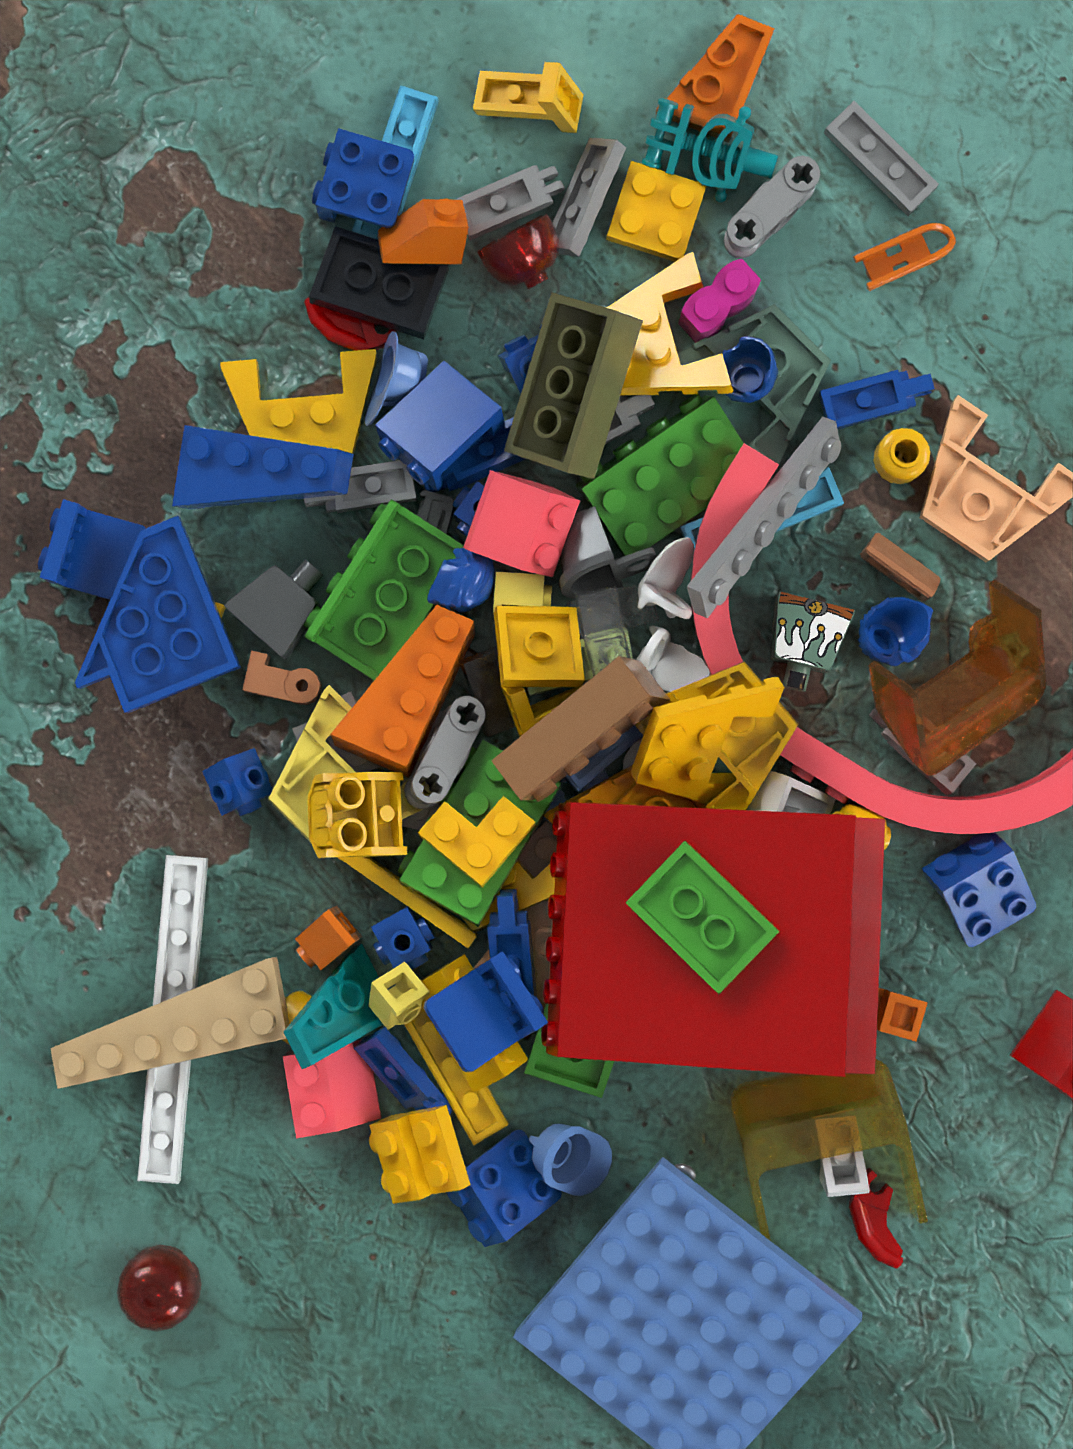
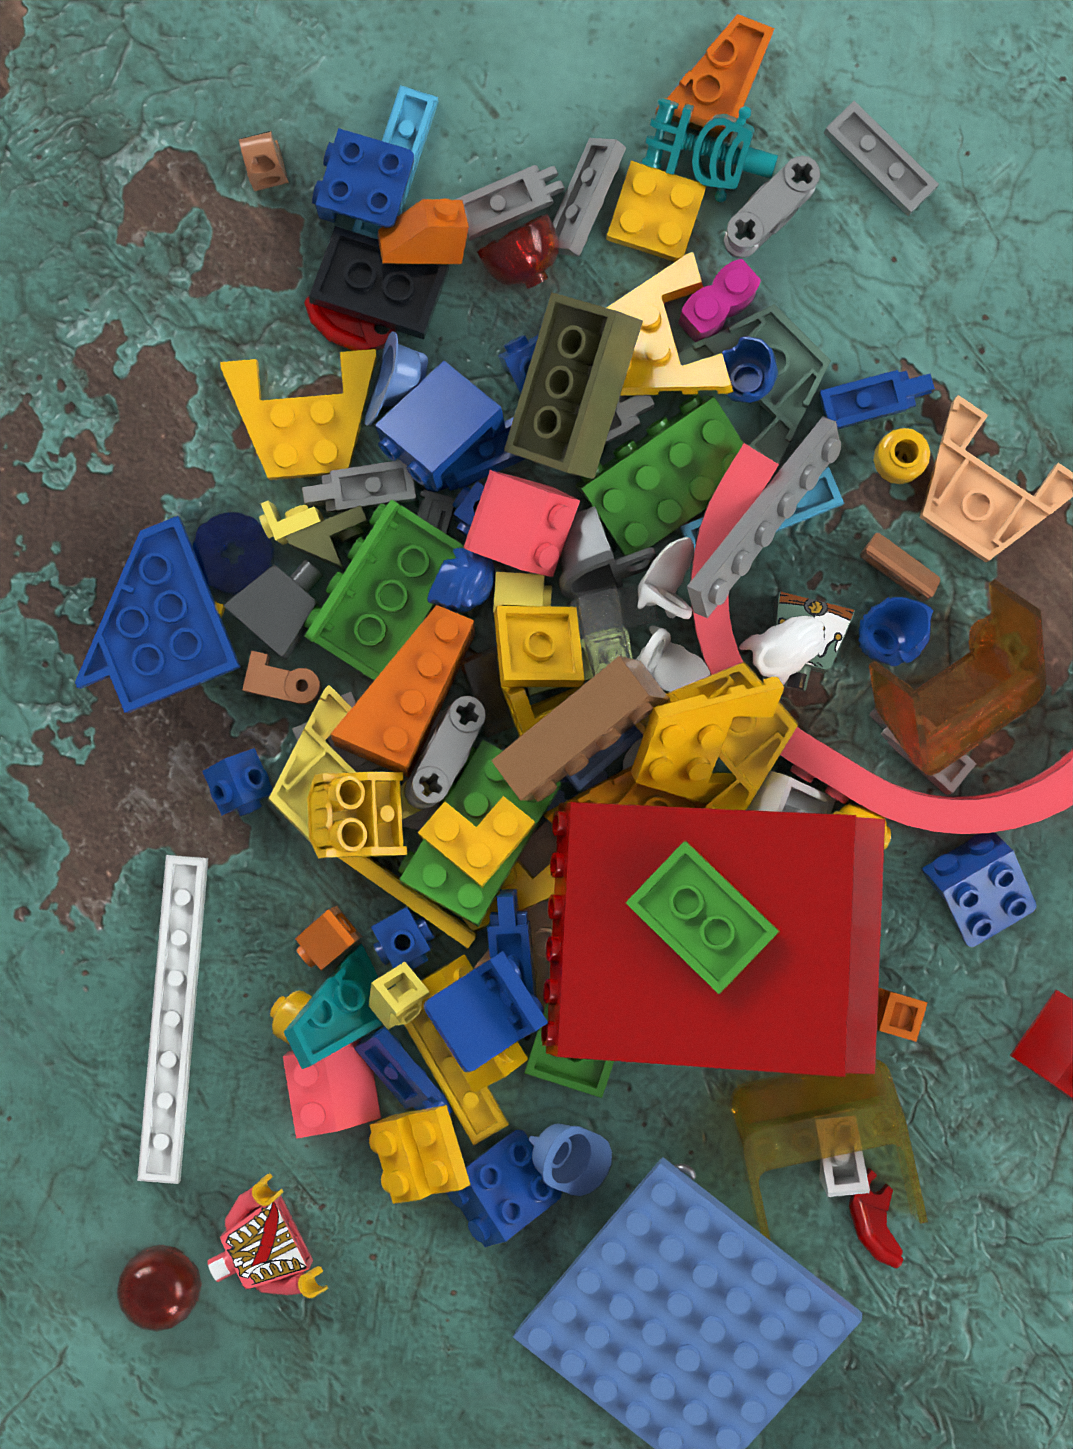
blue bracket [38,499,146,600] -> none
tan wing [50,957,289,1089] -> none
blue wedge [172,425,354,509] -> none
yellow bracket [473,62,584,133] -> none
orange piece [853,223,956,291] -> none
none -> clear blue plate [193,512,274,594]
none -> torso [207,1173,328,1298]
none -> nougat leg [239,131,289,191]
none -> light yellow bracket [259,500,324,545]
none -> olive slope [286,505,370,570]
none -> white piece [739,616,825,685]

